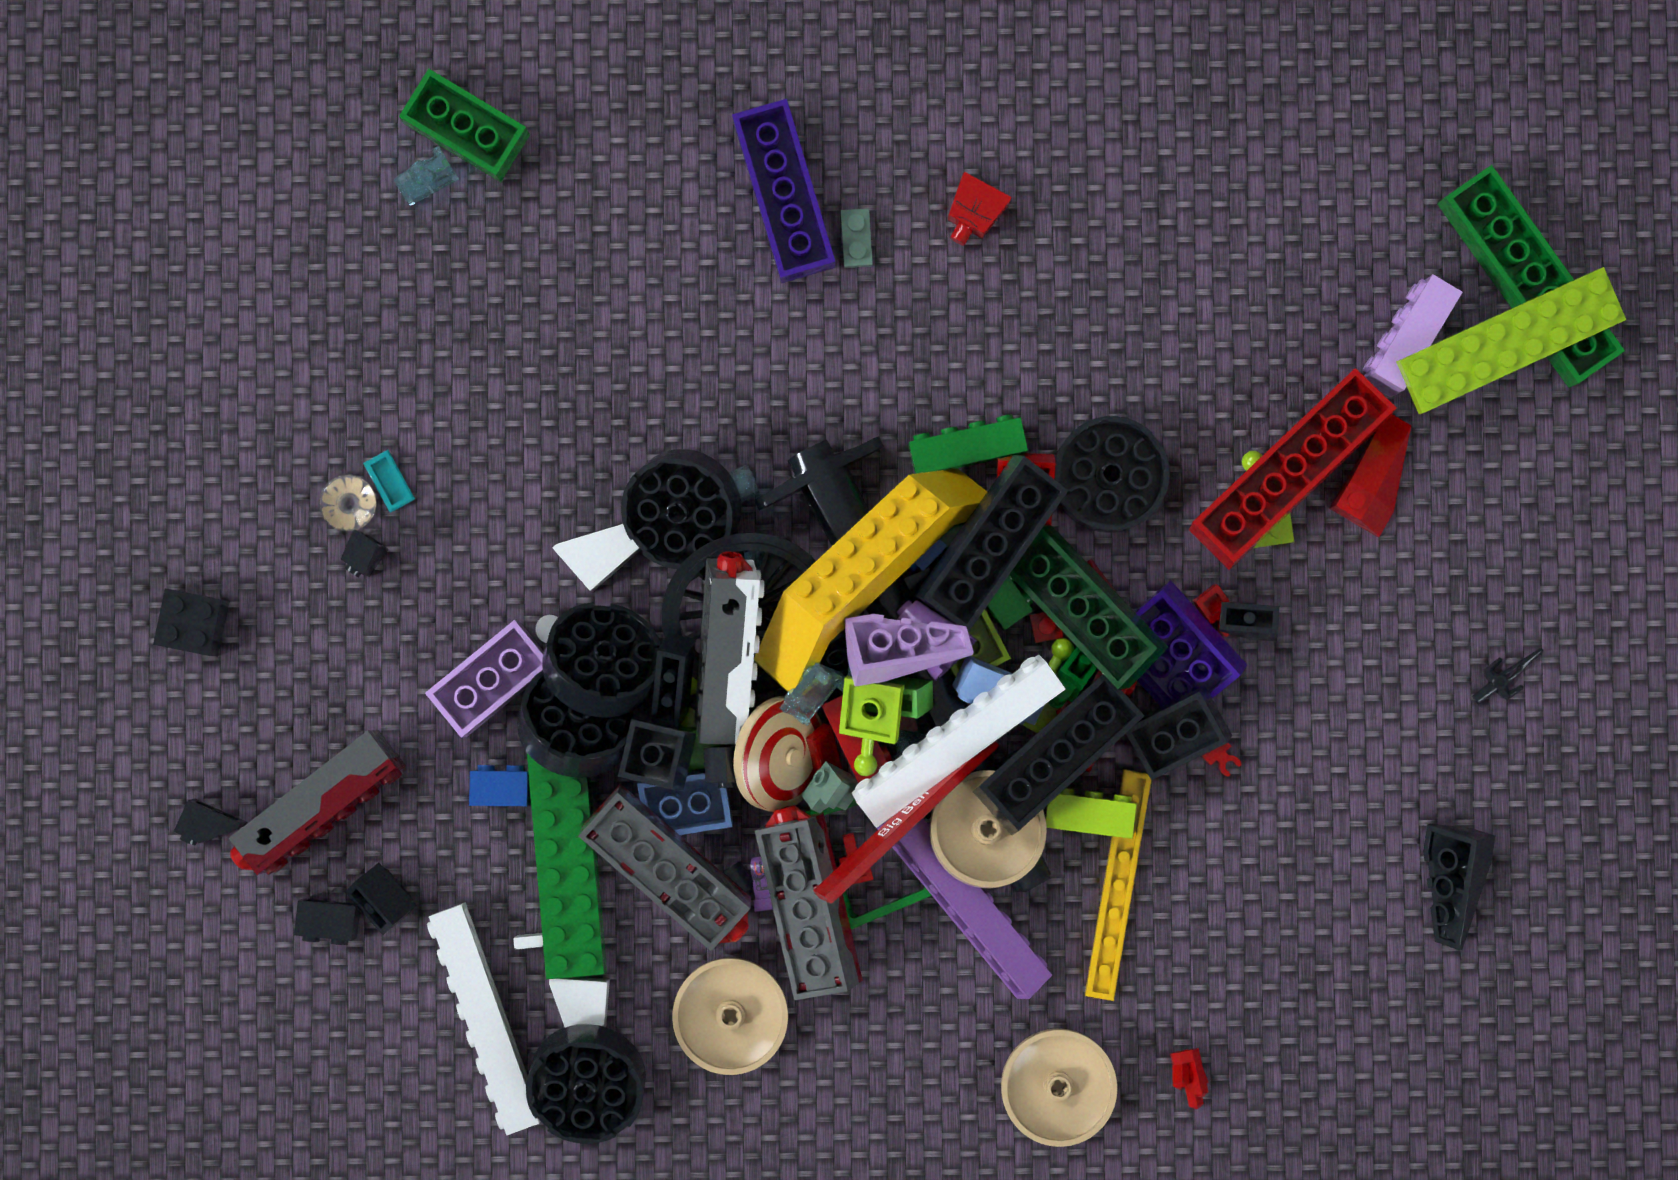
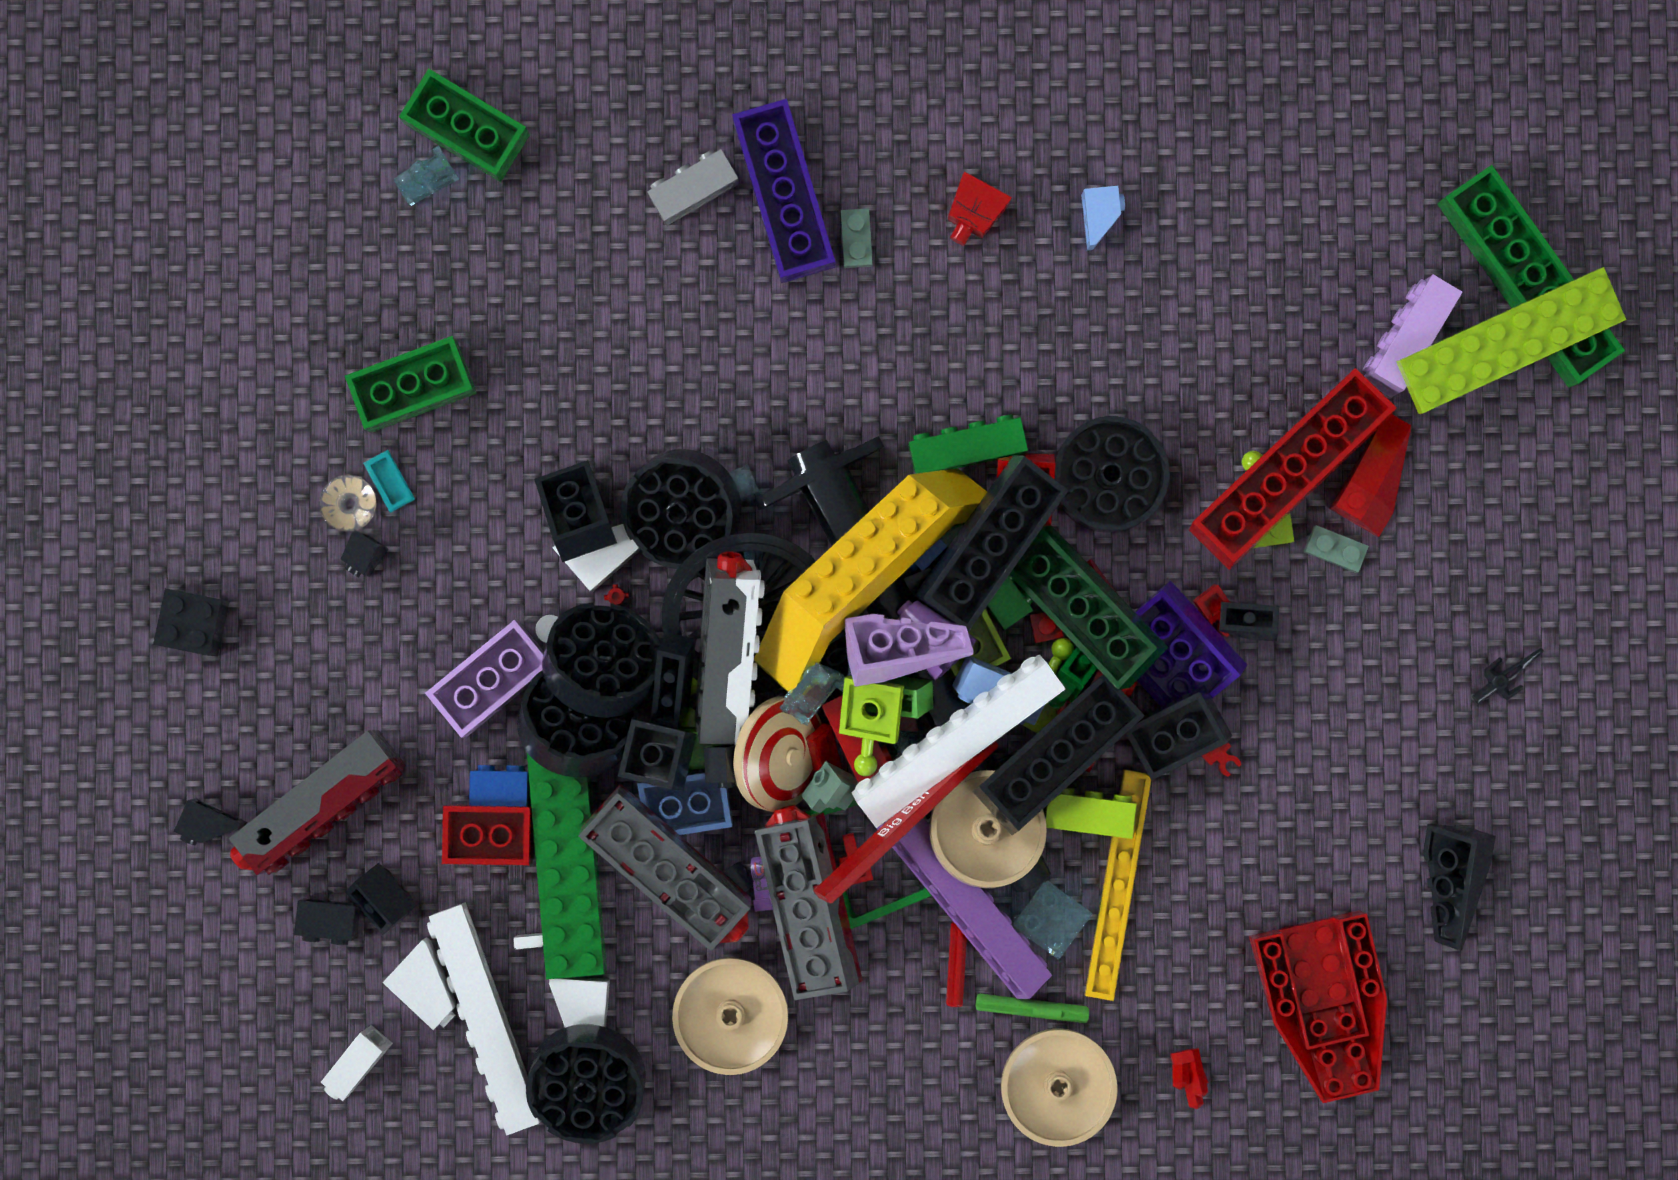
none -> white slope [321,1025,393,1101]
none -> green brick [345,336,477,433]
none -> white slope [383,937,457,1030]
none -> red brick [442,804,534,865]
none -> black brick [534,460,617,562]
none -> red piece [604,584,629,605]
none -> light grey brick [647,149,739,226]
none -> red axle [946,922,967,1007]
none -> bright green axle [976,994,1089,1023]
none -> clear light blue piece [1011,880,1093,960]
none -> light blue slope [1081,186,1125,250]
none -> red wedge [1249,910,1387,1103]
none -> sand green plate [1304,525,1369,573]

